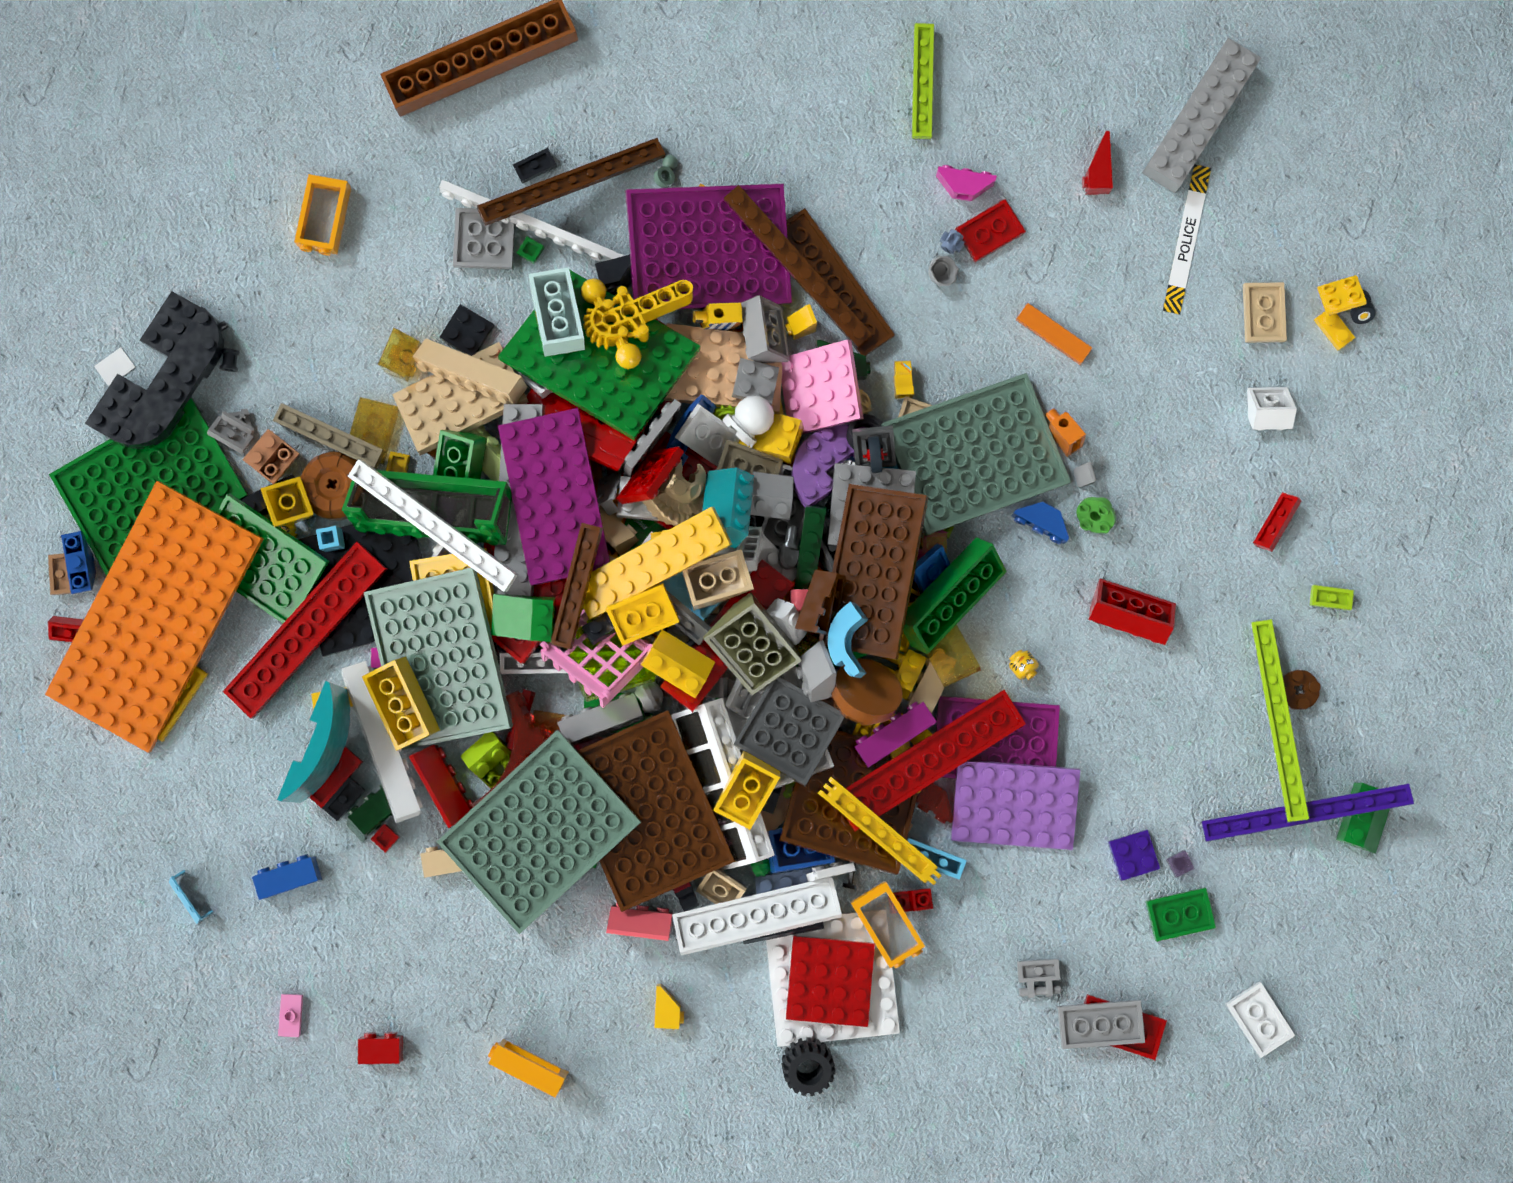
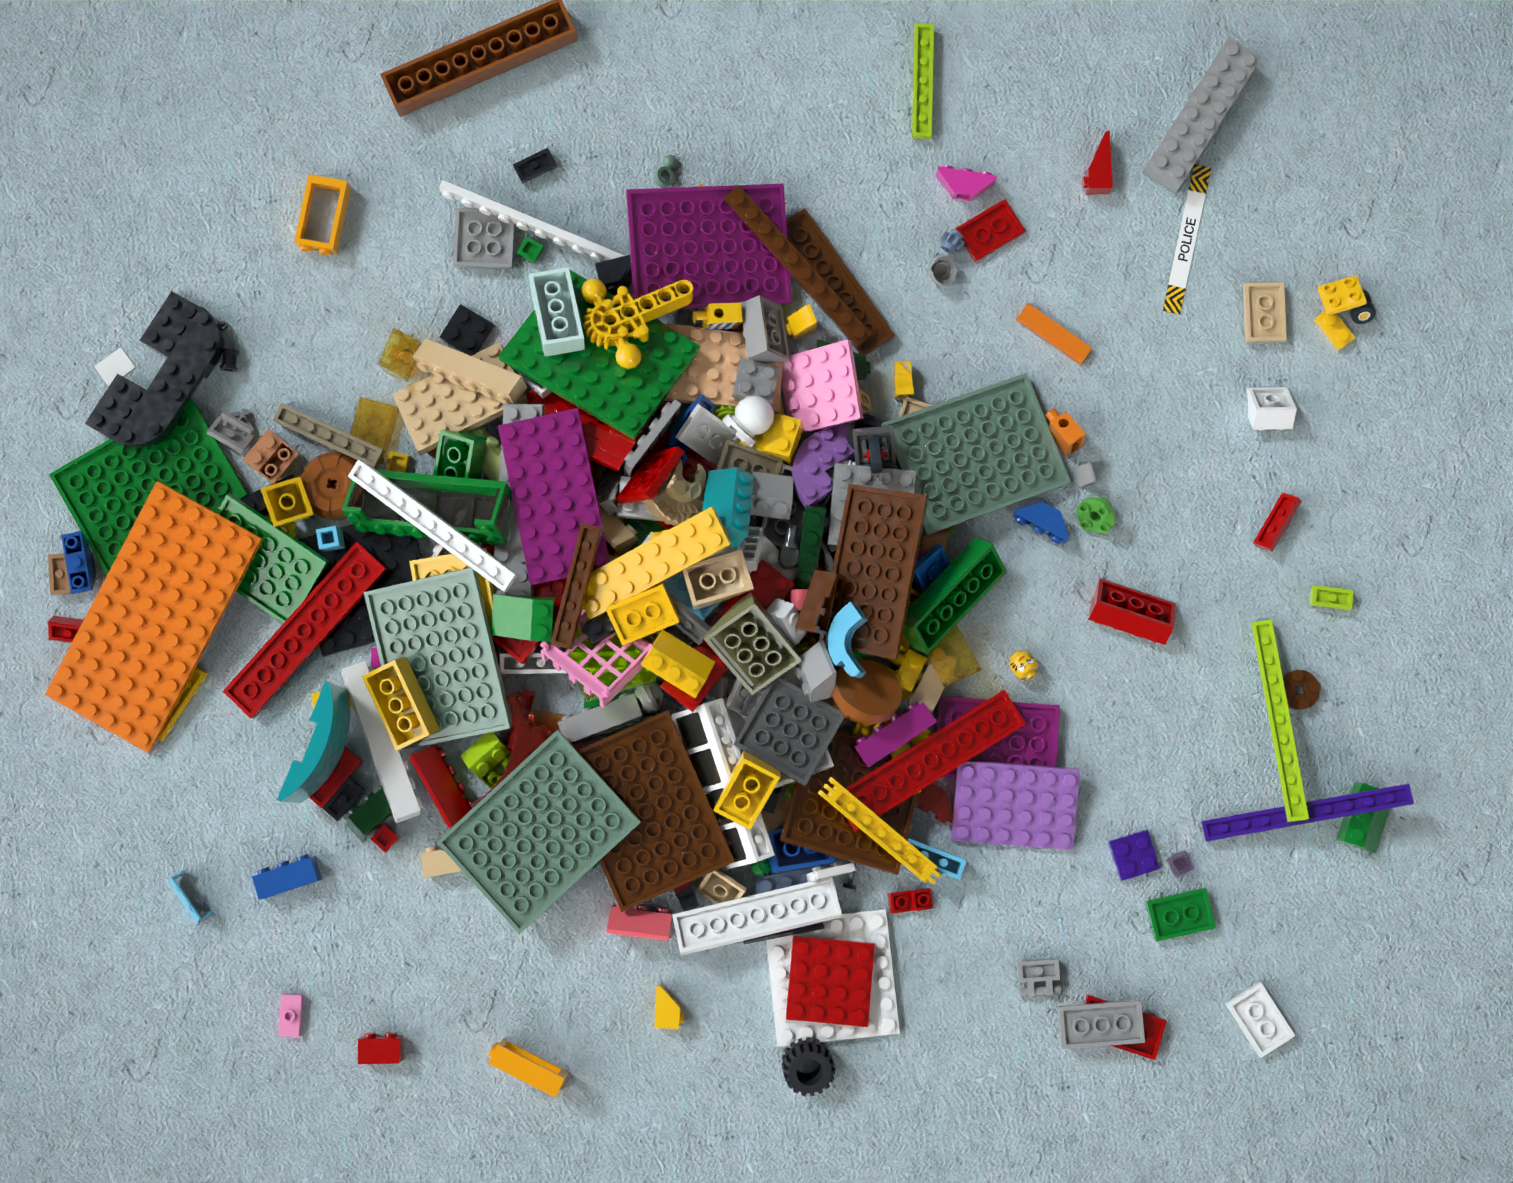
reddish brown plate [477,138,666,226] -> none
window [850,881,925,969] -> none

